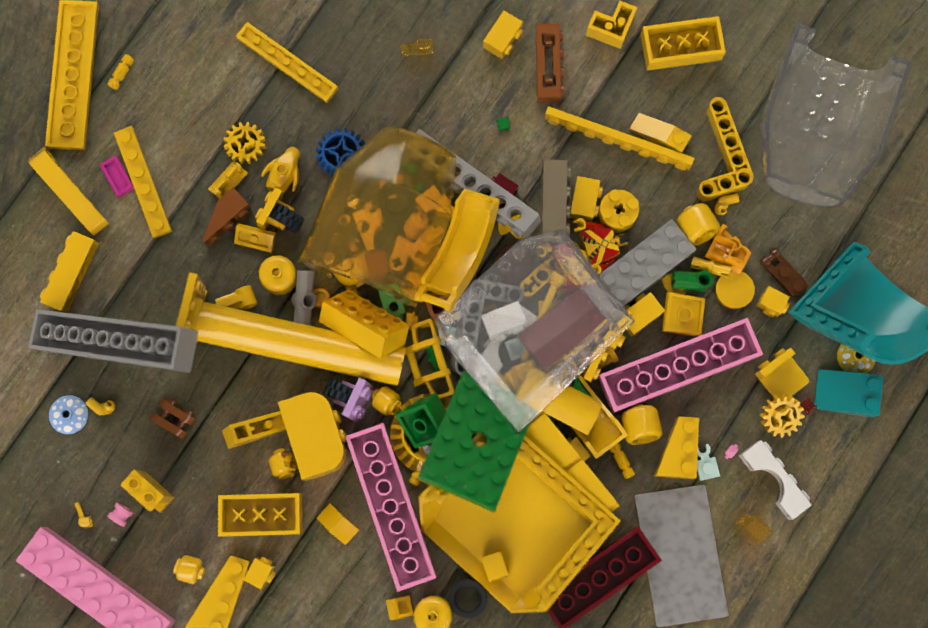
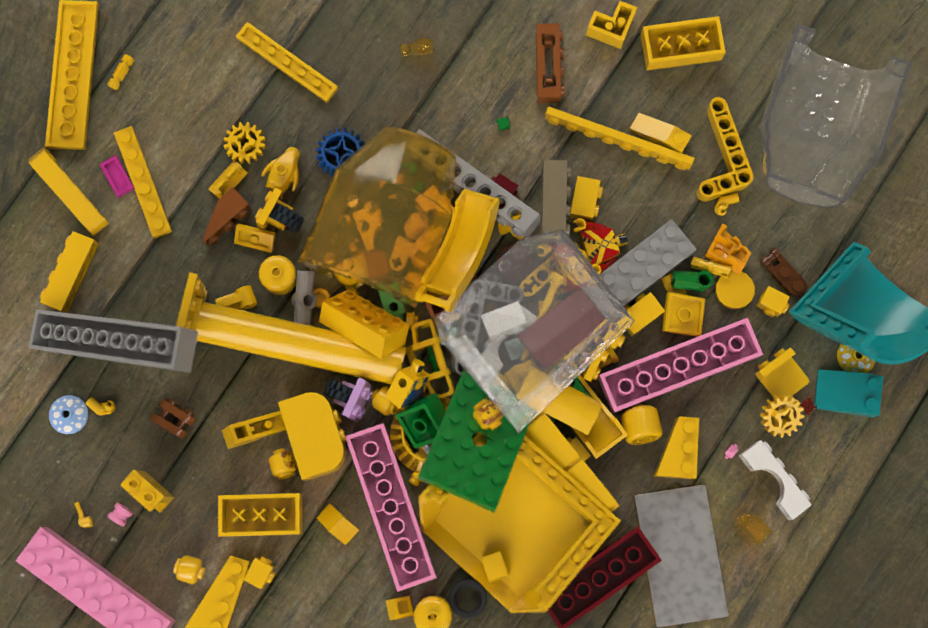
yellow brick [483,11,524,59] -> none
yellow brick [598,189,639,233] -> none
yellow axle [610,442,635,479] -> none
yellow head [676,203,720,246] -> none
light aqua plate [697,444,720,481] -> none
none -> yellow torso [385,359,430,408]
none -> yellow head [473,399,504,430]

